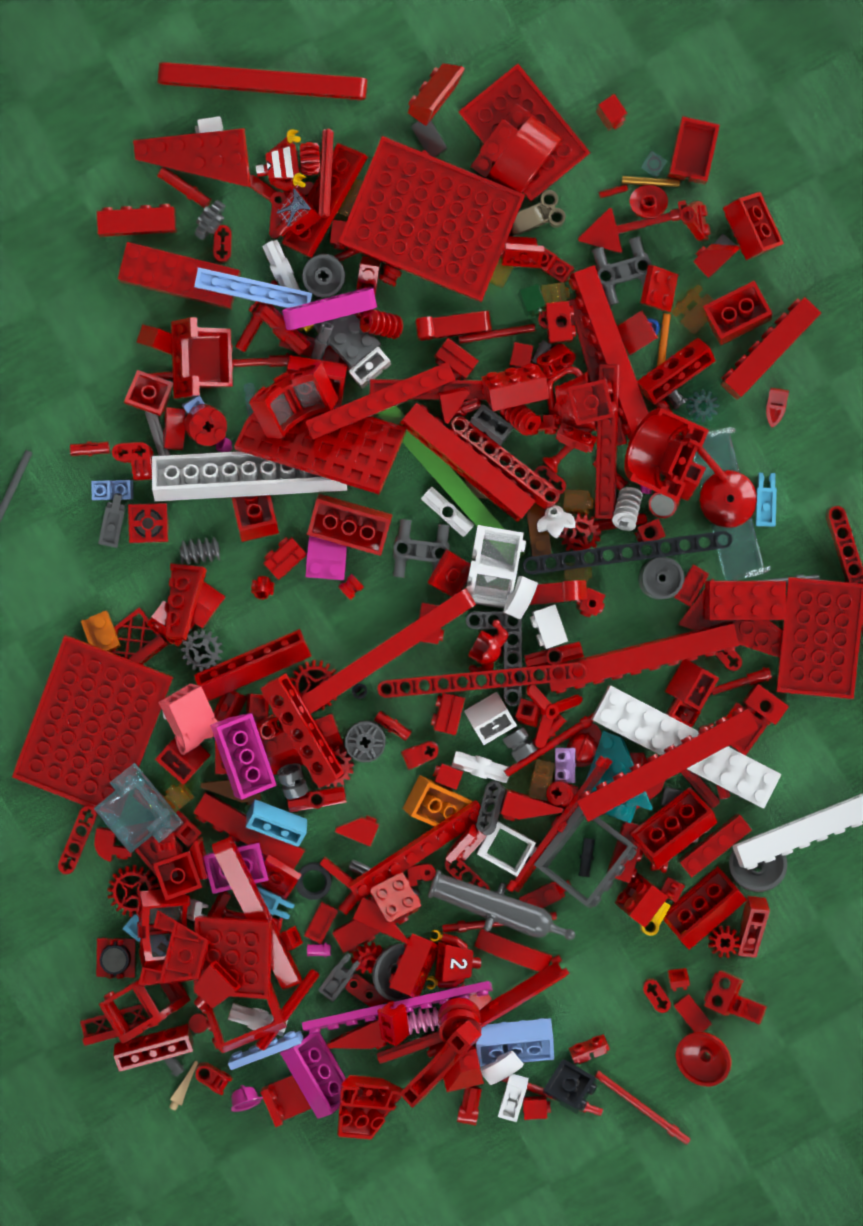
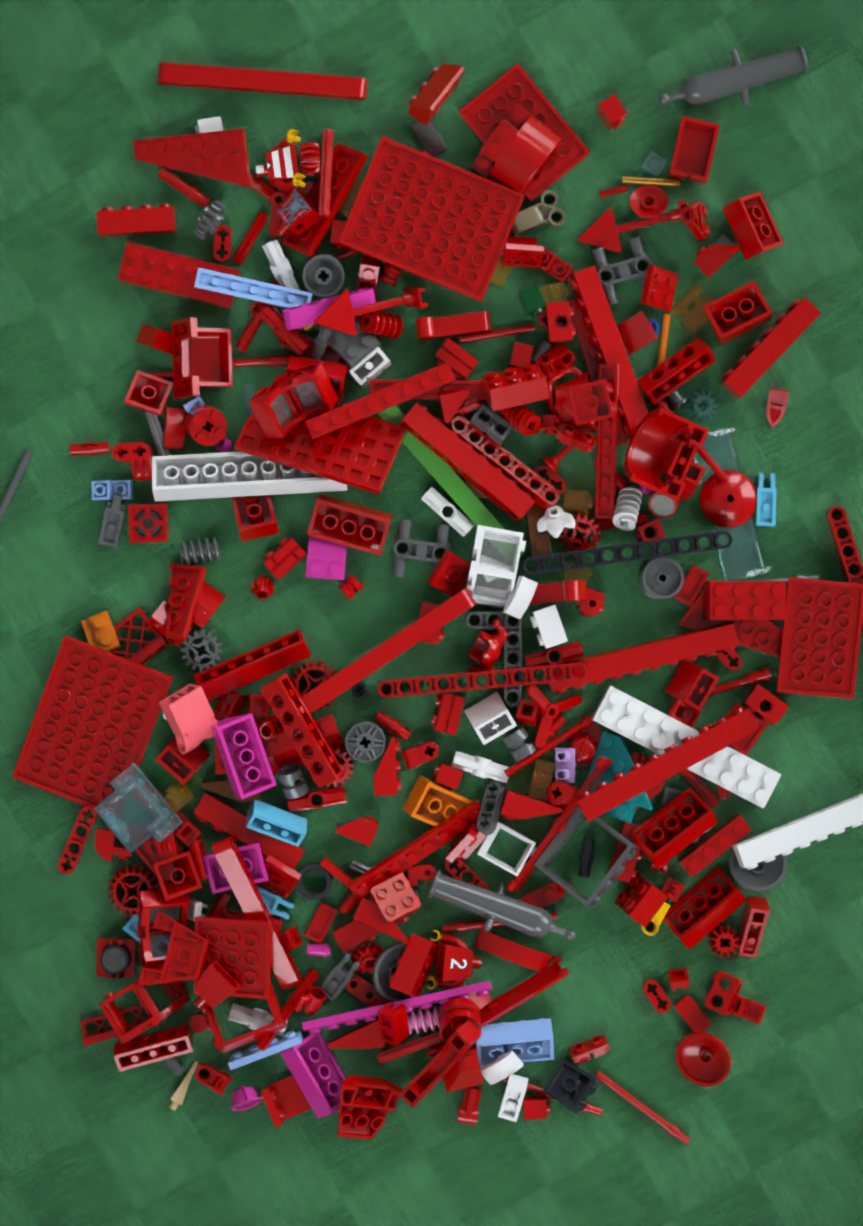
none -> red axle [233,212,268,265]
none -> red piece [293,986,327,1015]
none -> red piece [314,286,428,336]
none -> red slope [374,736,401,796]
none -> dark grey piece [659,45,808,106]

